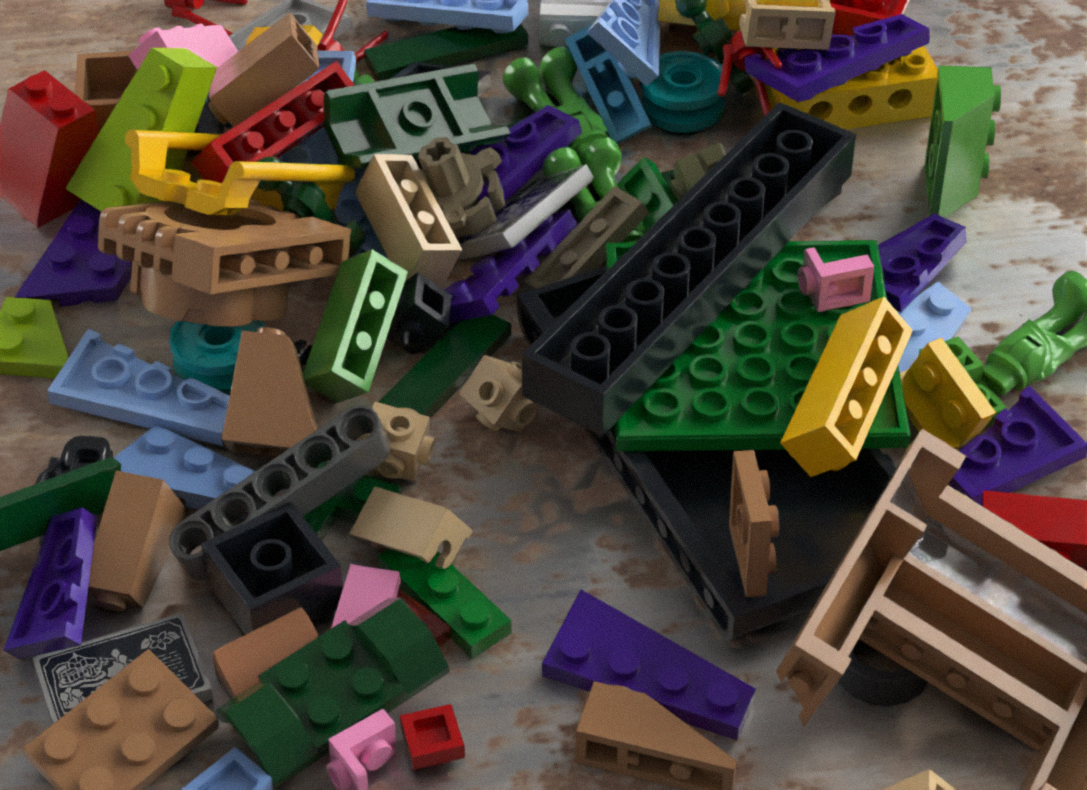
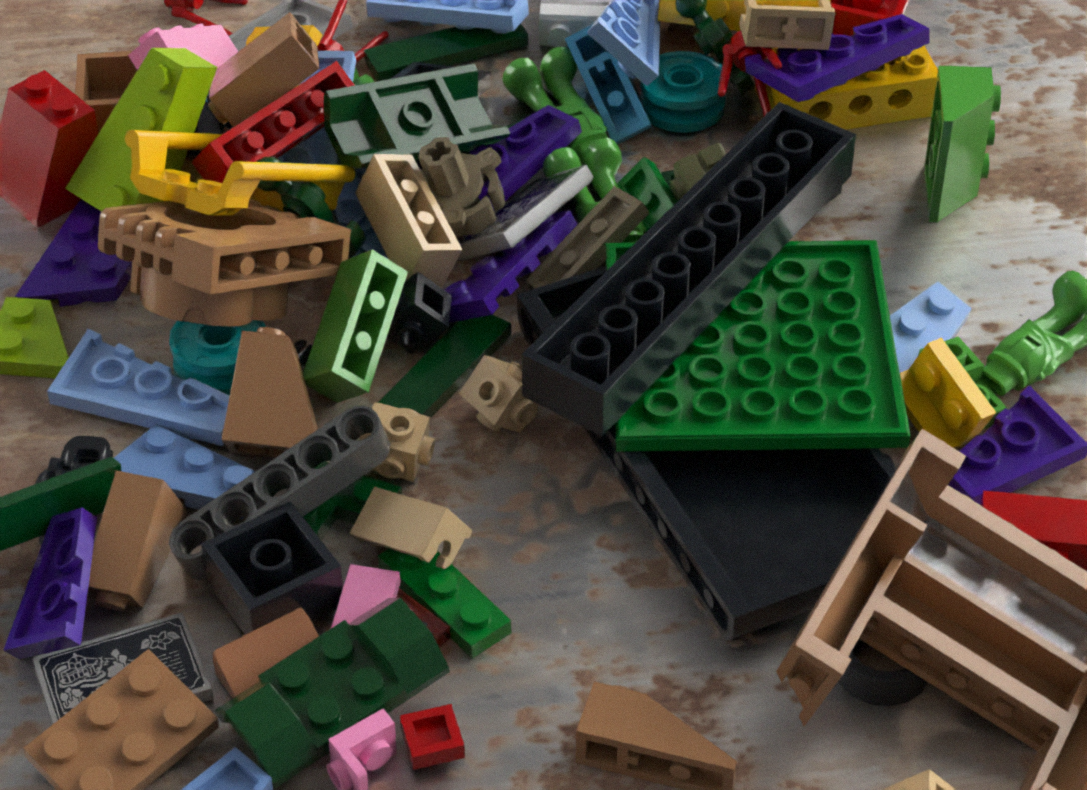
dark purple wing [542,589,756,740] -> none
medium nougat plate [729,450,779,597] -> none
yellow brick [780,297,913,477] -> none
bright pink bracket [797,248,874,312] -> none
dark purple wing [878,213,967,313] -> none

